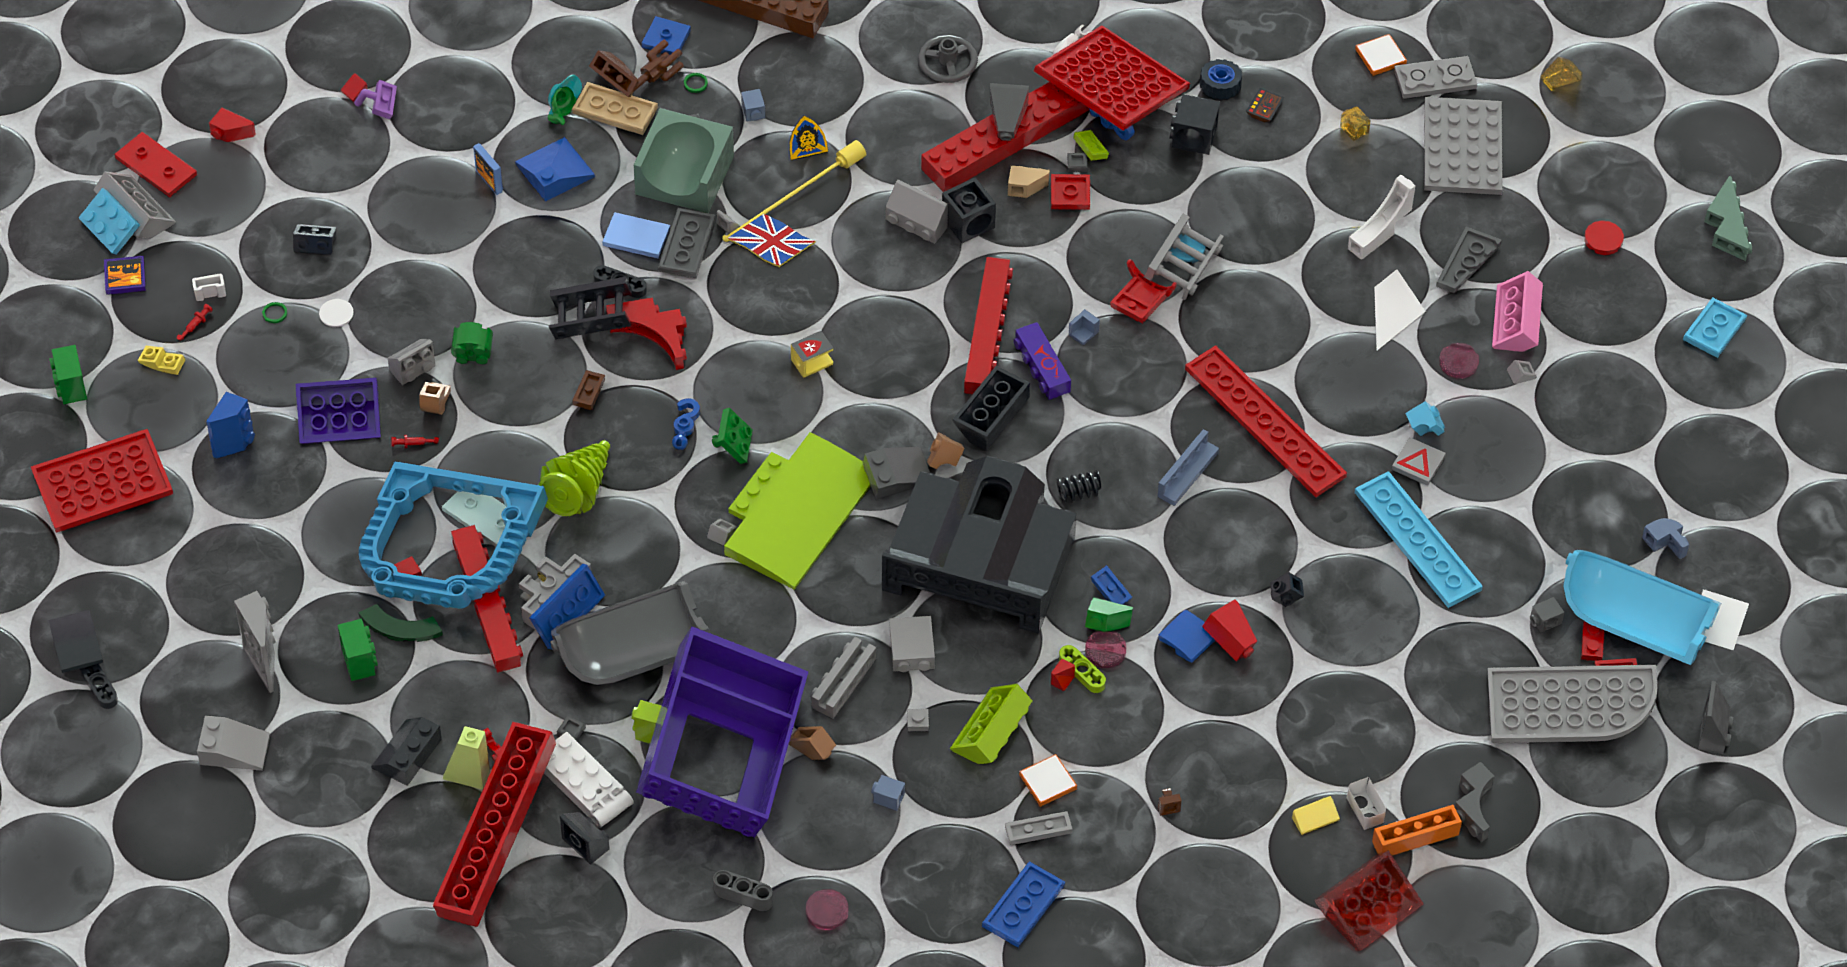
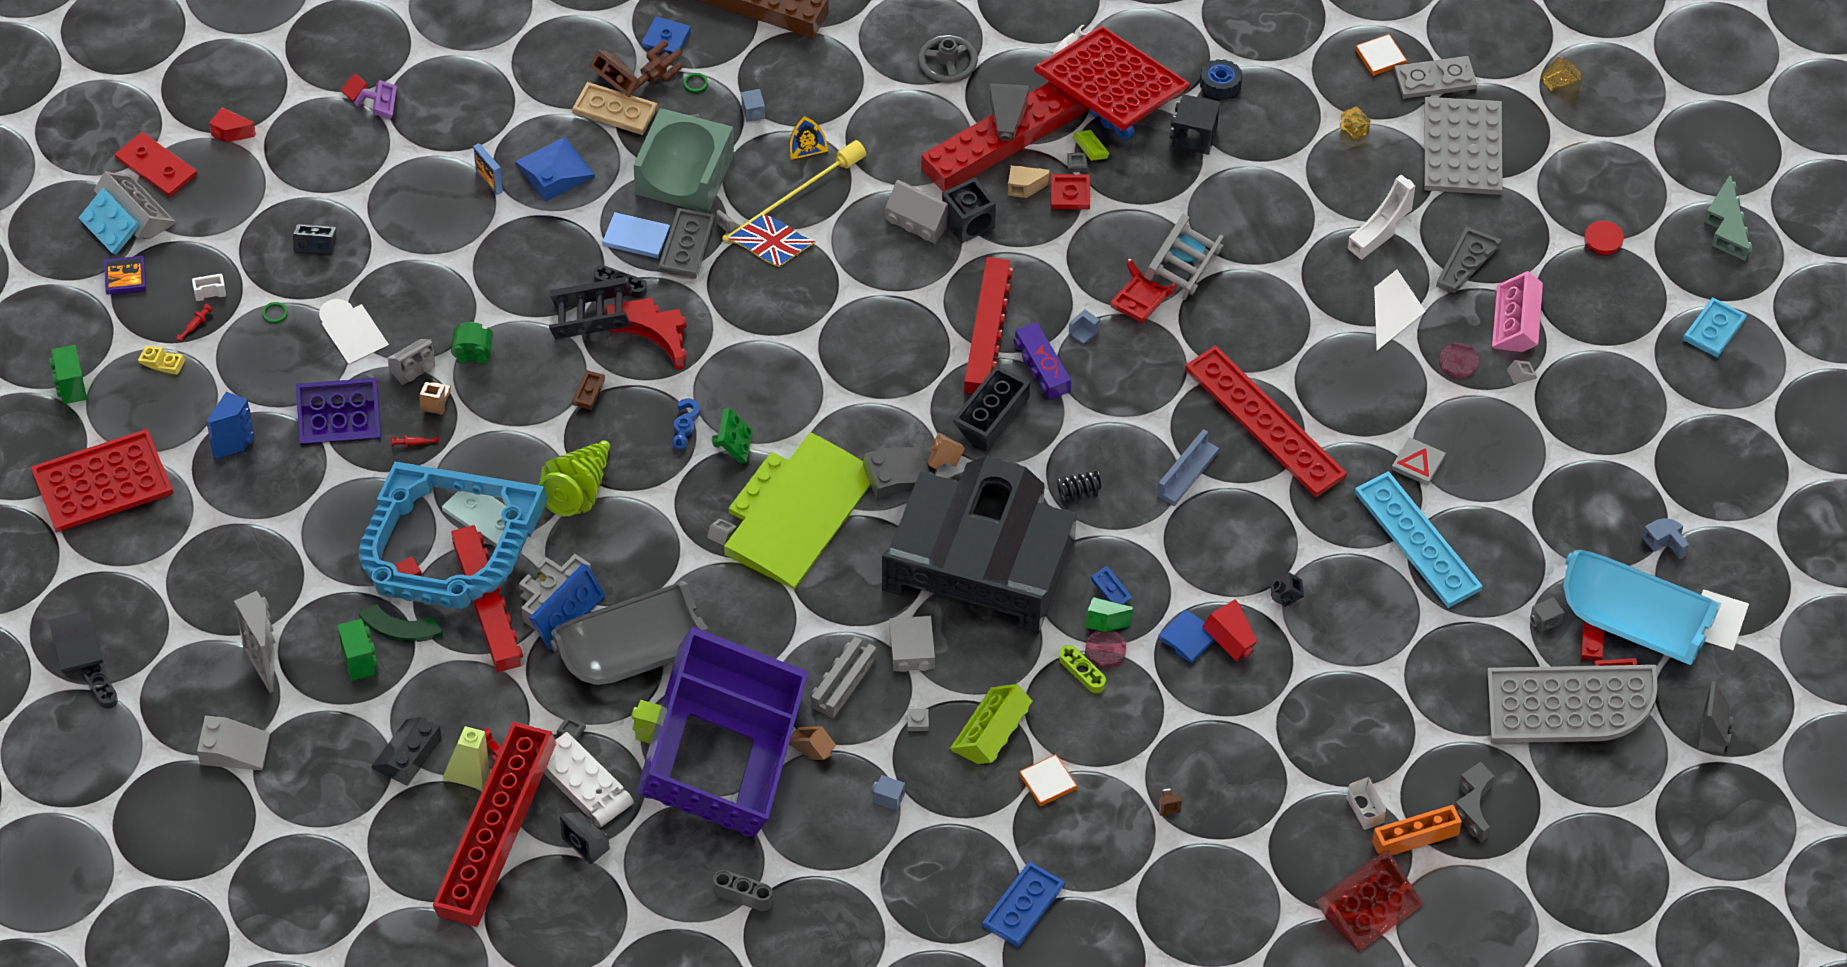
green hair [548,75,582,125] -> none
piece [791,331,833,378] -> none
clear pink tile [806,889,849,930] -> none
light grey plate [1005,811,1072,845] -> none
red slope [1051,659,1075,691] -> none
piece [1246,88,1284,122] -> none
light yellow slope [1292,796,1340,835] -> none
medium azure brick [1405,401,1445,436] -> none
none -> white sticker [322,304,389,364]

